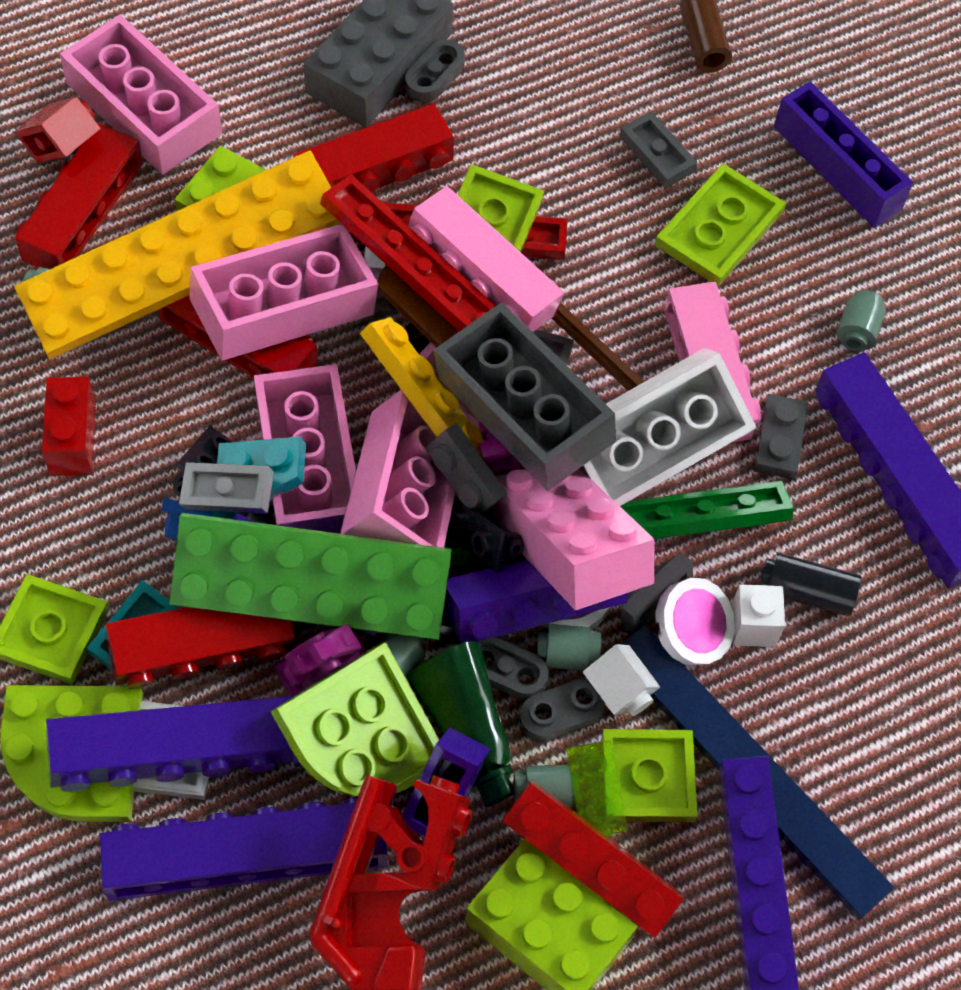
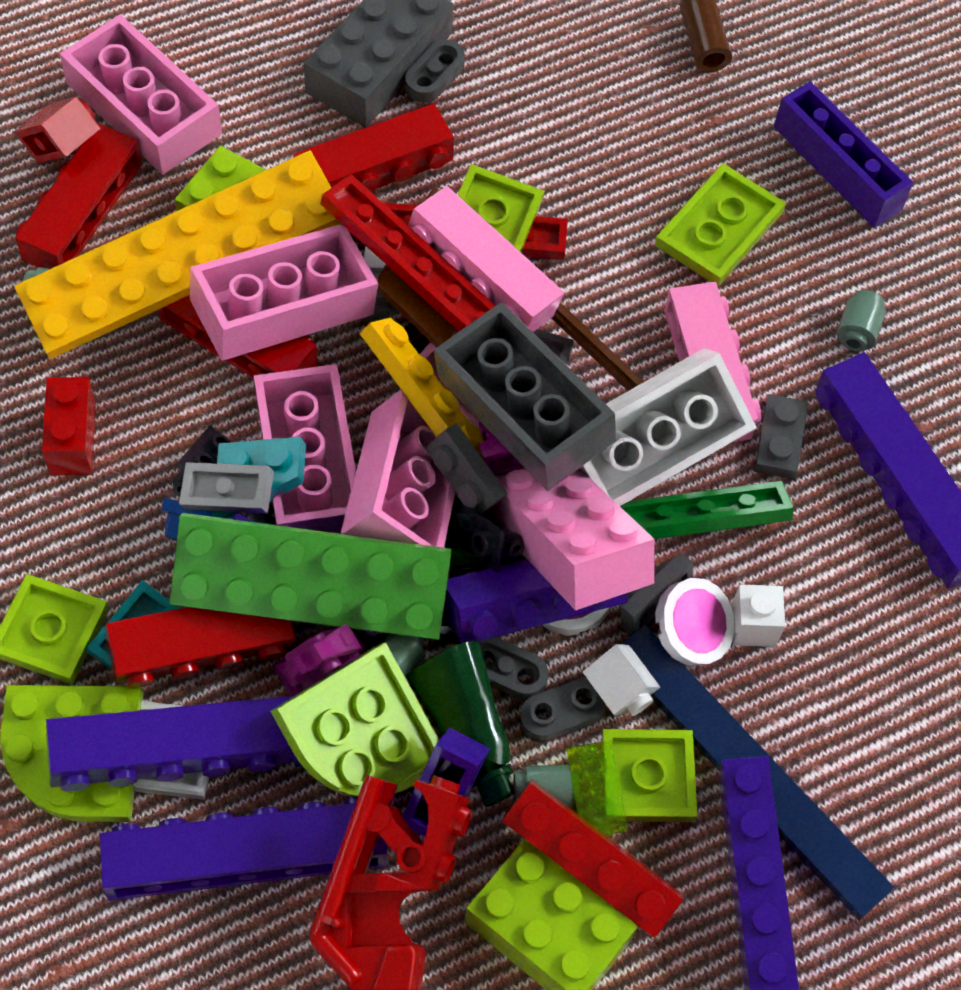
sand green brick [536,624,601,671] -> none
dark grey plate [620,111,698,189] -> none
black brick [759,552,861,617] -> none

